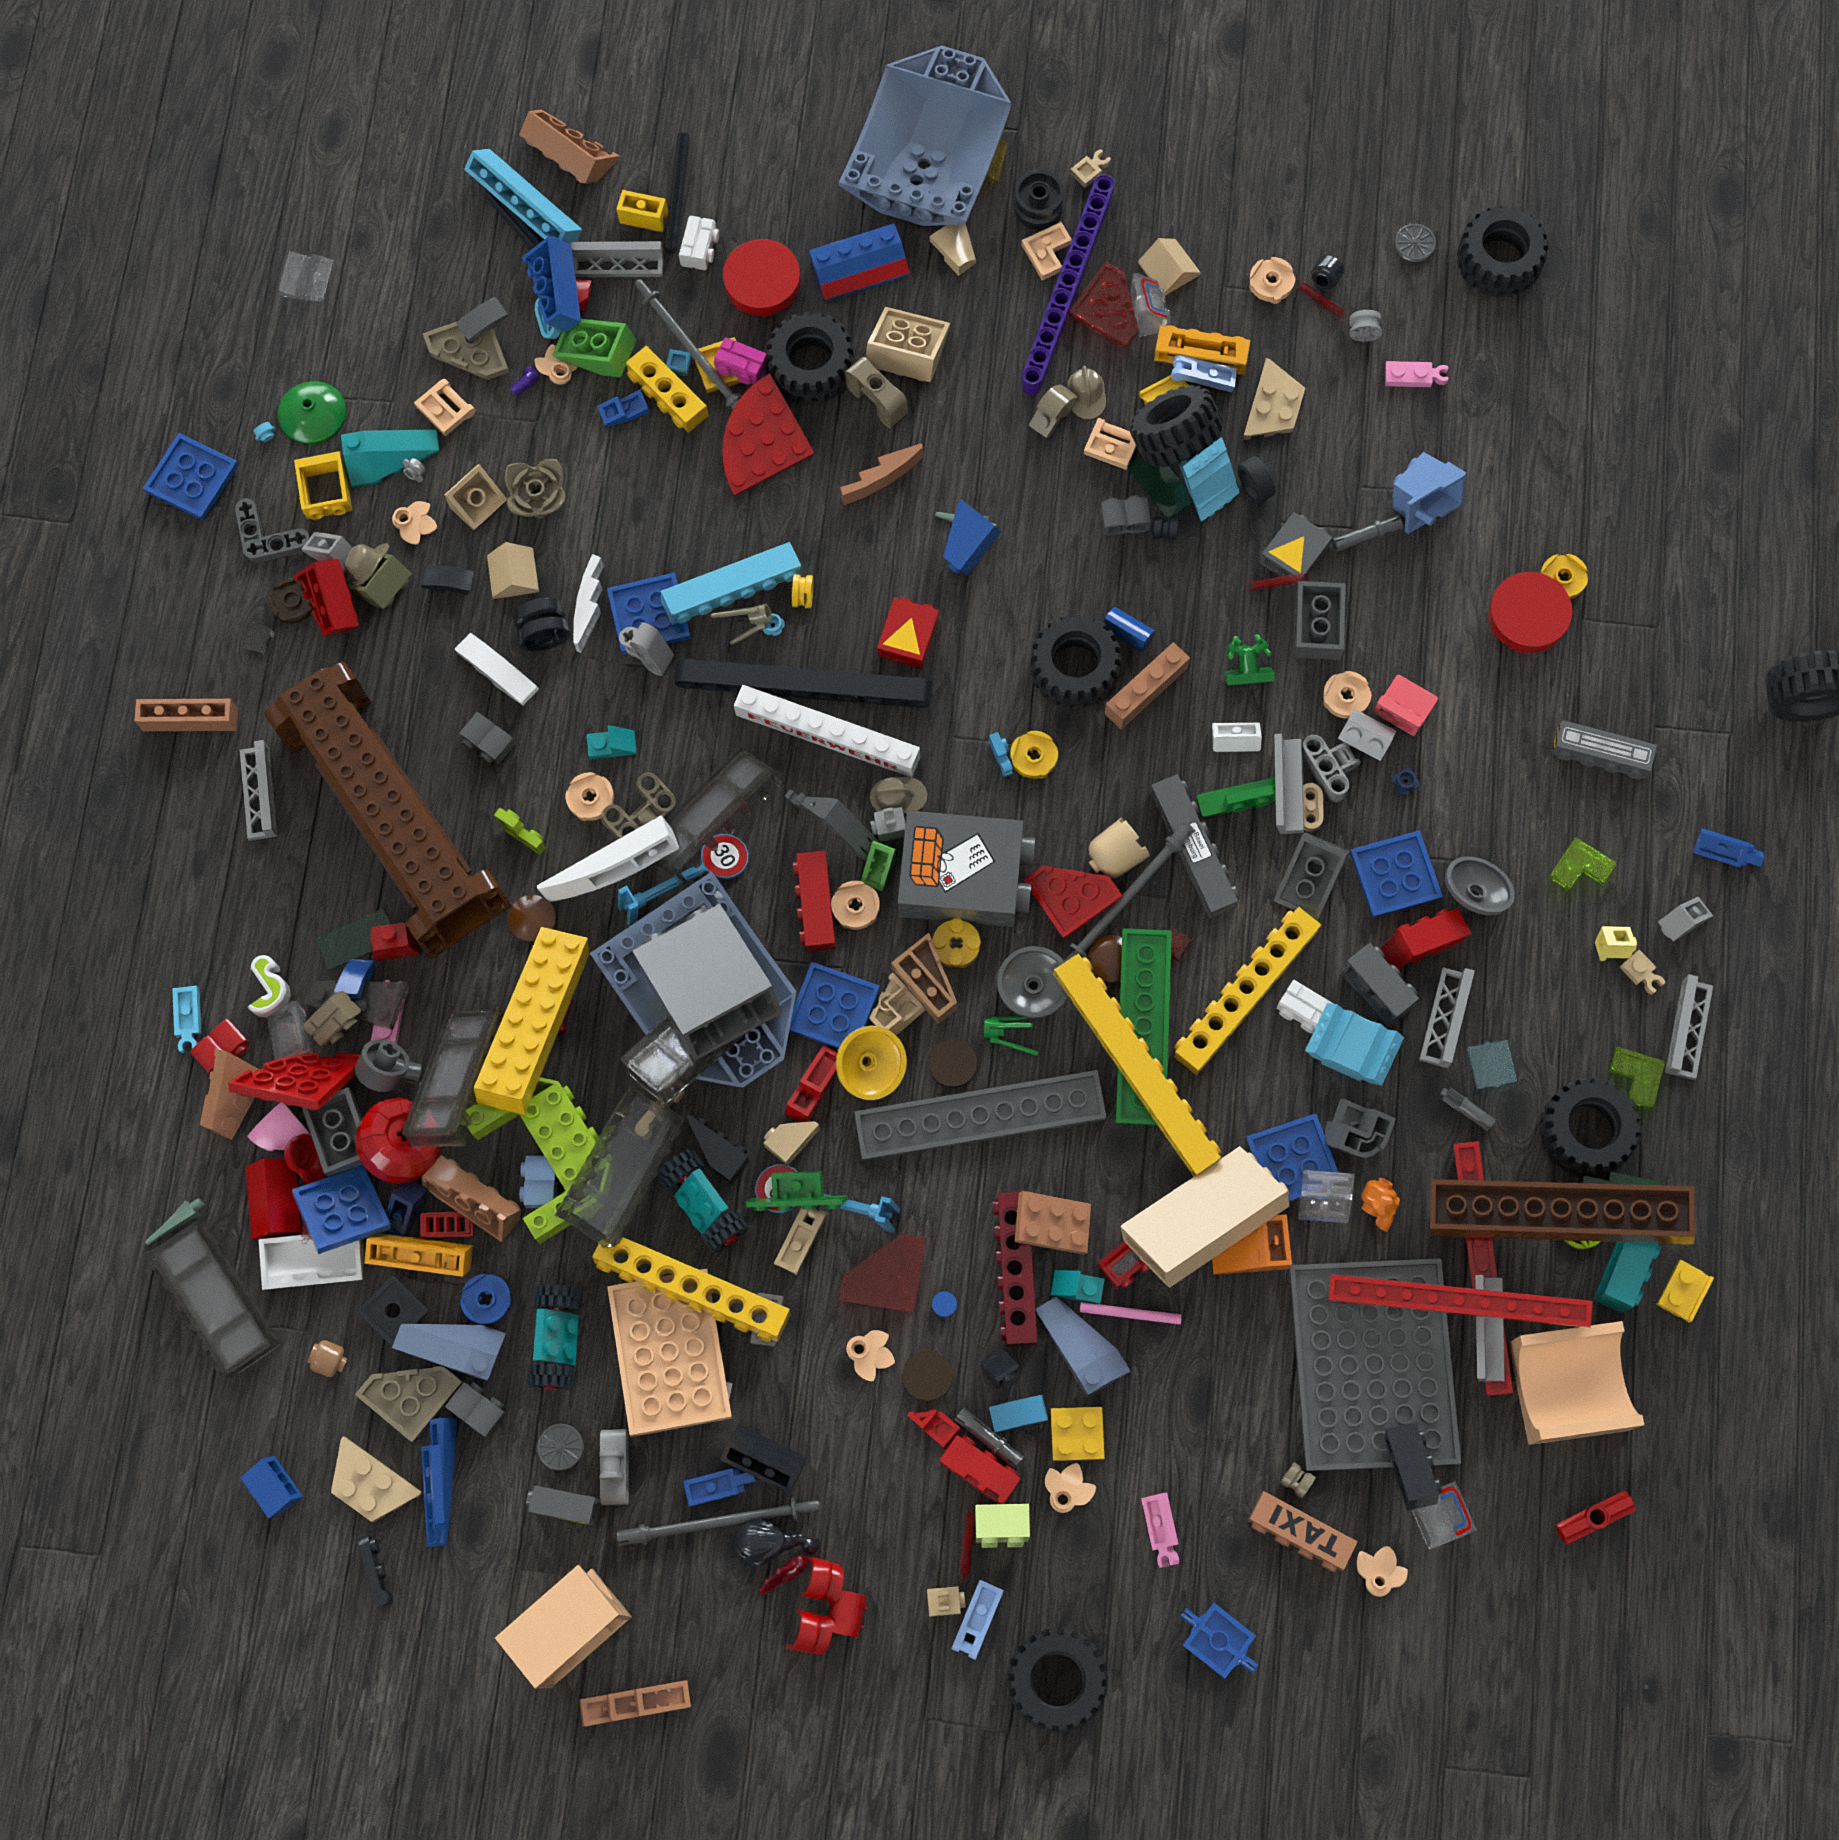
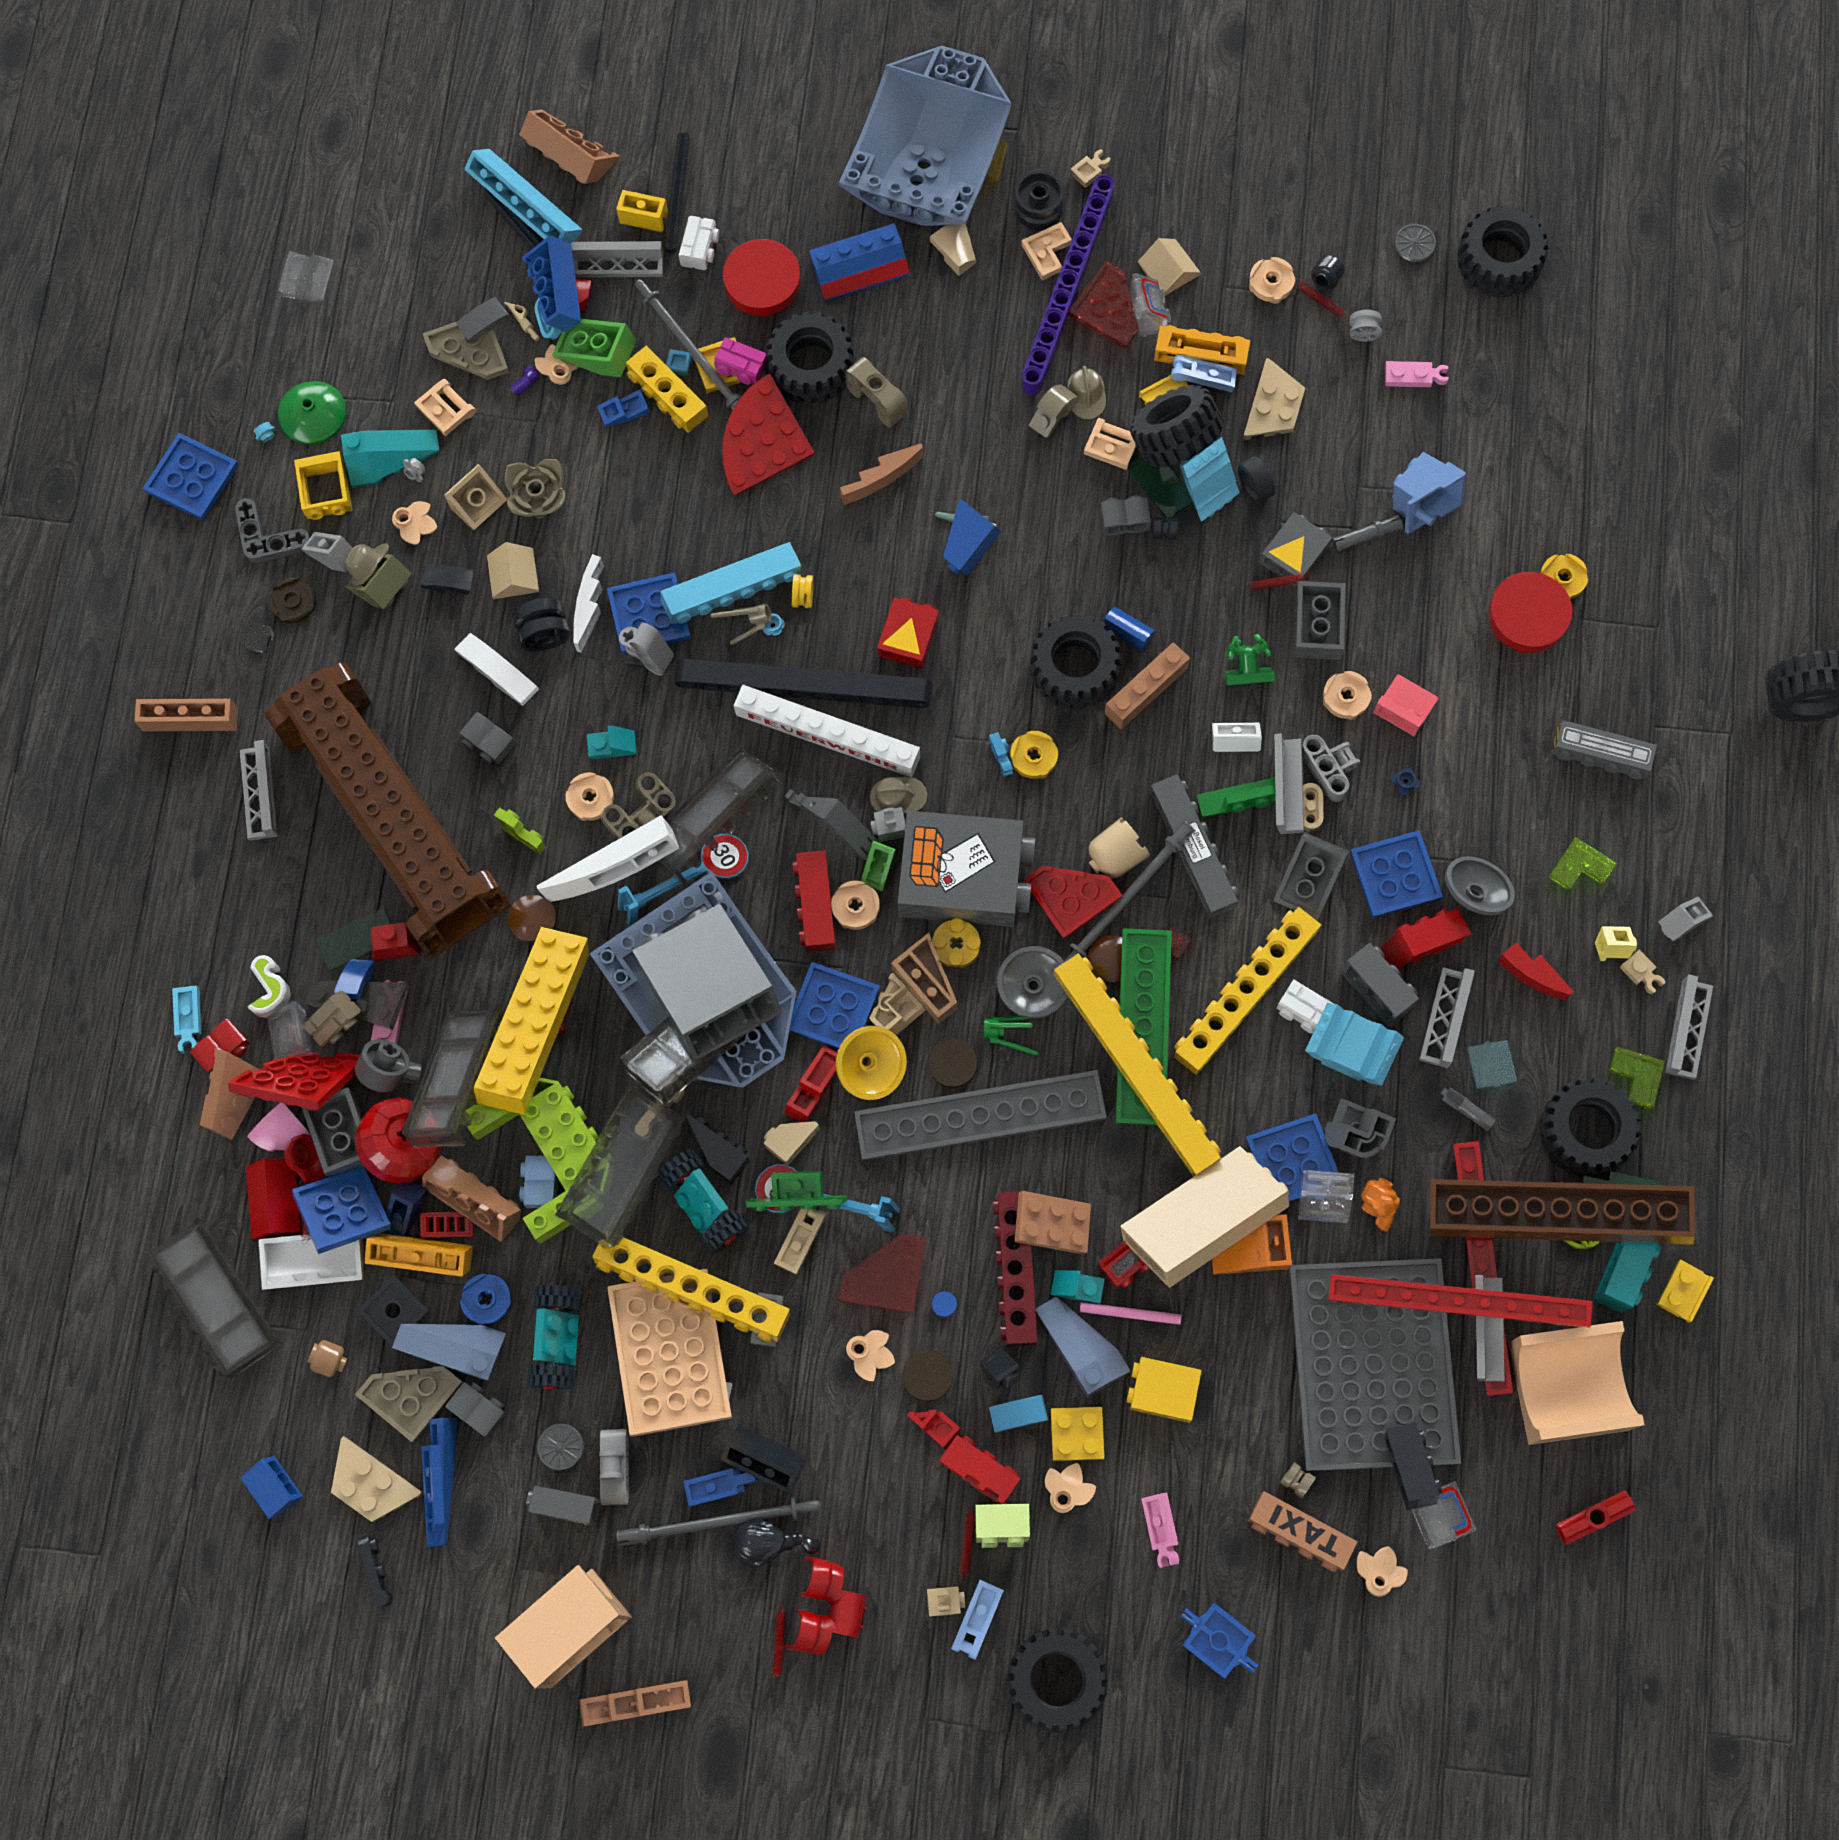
sand green piece [145,1198,204,1245] -> none
red wedge [293,559,359,636] -> none
dark red arm [759,1555,808,1596] -> none
tan slope [866,307,950,382] -> none
dark grey pin [955,1407,1024,1469] -> none
light grey brick [1338,709,1396,761] -> none
blue hinge [1693,828,1764,867] -> none
none -> tan hand [504,302,540,341]
none -> red piece [772,1604,786,1683]
none -> yellow brick [1126,1357,1201,1423]
none -> red slope [1497,942,1574,1000]

